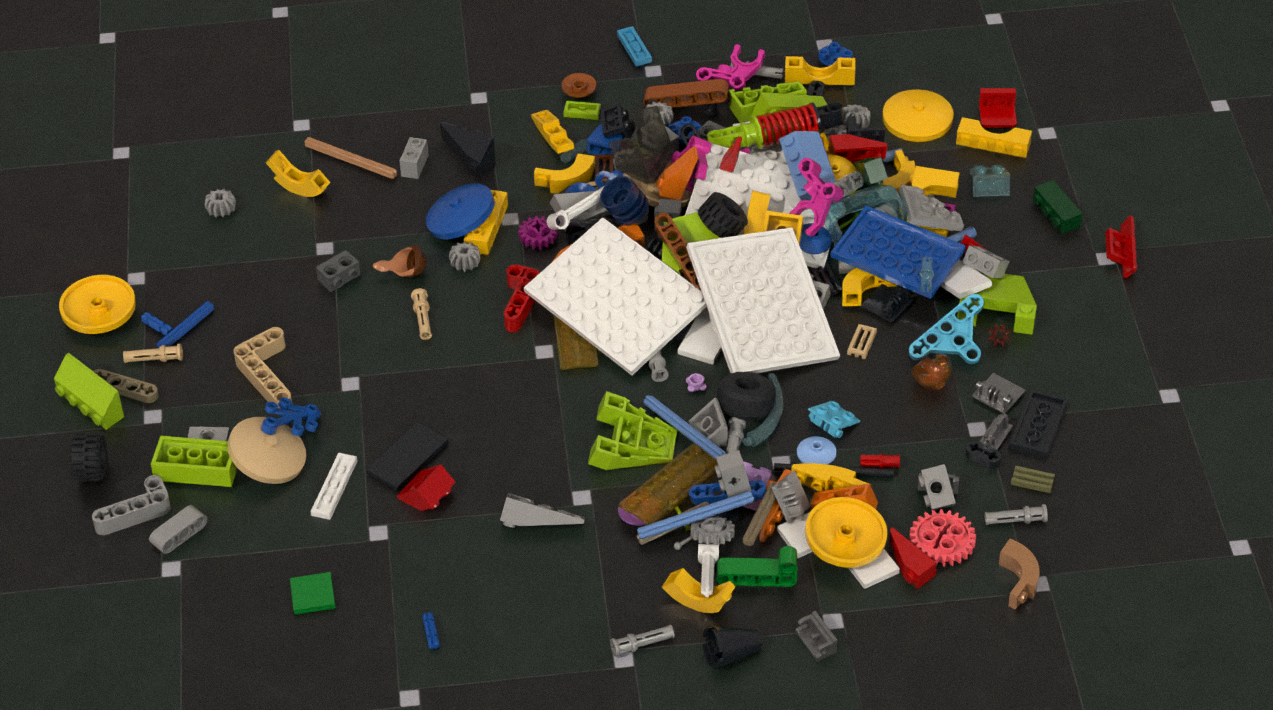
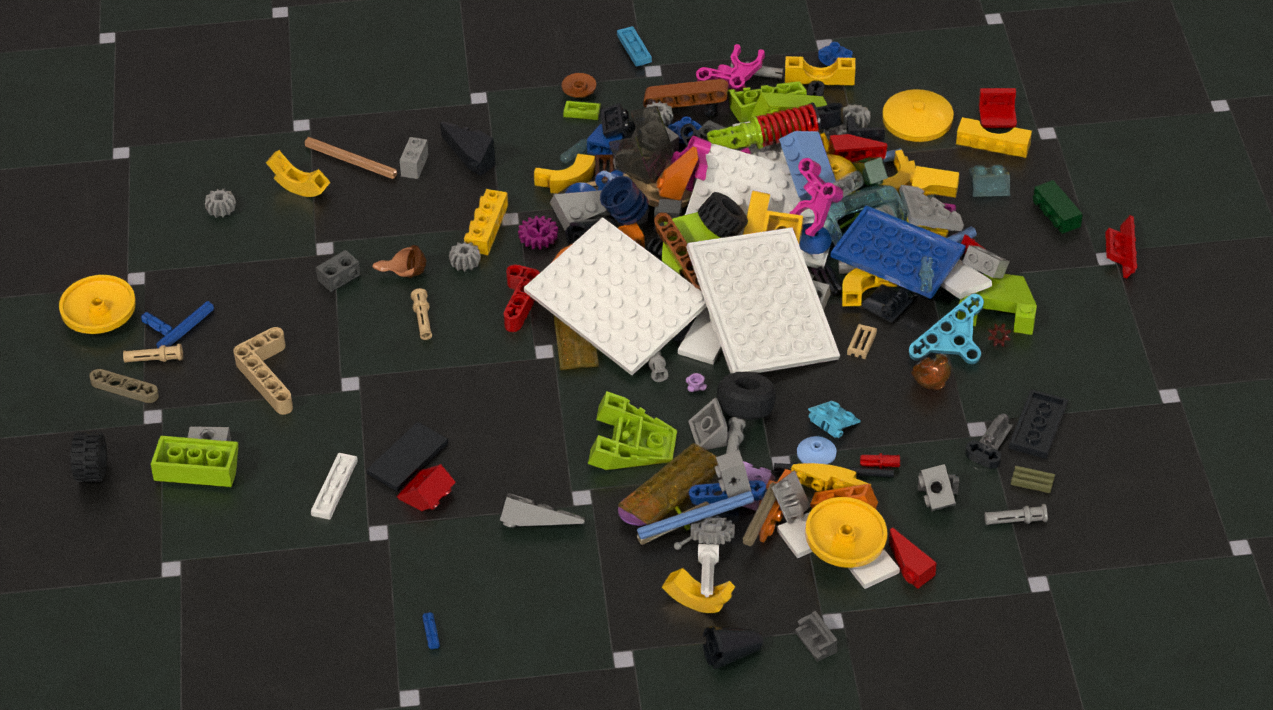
lime slope [54,353,124,430] -> none
light grey beam [92,475,171,535] -> none
light grey beam [149,505,207,554] -> none
tan dish [227,417,306,484] -> none
blue plant [261,397,321,436] -> none
green tile [290,572,336,615] -> none
blue dish [426,184,495,239] -> none
yellow slope [531,110,575,154] -> none
white axle [547,186,604,230] -> none
light grey pin [610,625,675,657] -> none
medium blue axle [644,395,726,459] -> none
green beam [716,546,797,587] -> none
red slope [719,136,742,173] -> none
clear light blue animal [743,373,783,447] -> none
coral gear [909,509,976,567] -> none
flat silver hinge [972,373,1026,414] -> none
medium nougat arch [999,538,1039,610] -> none

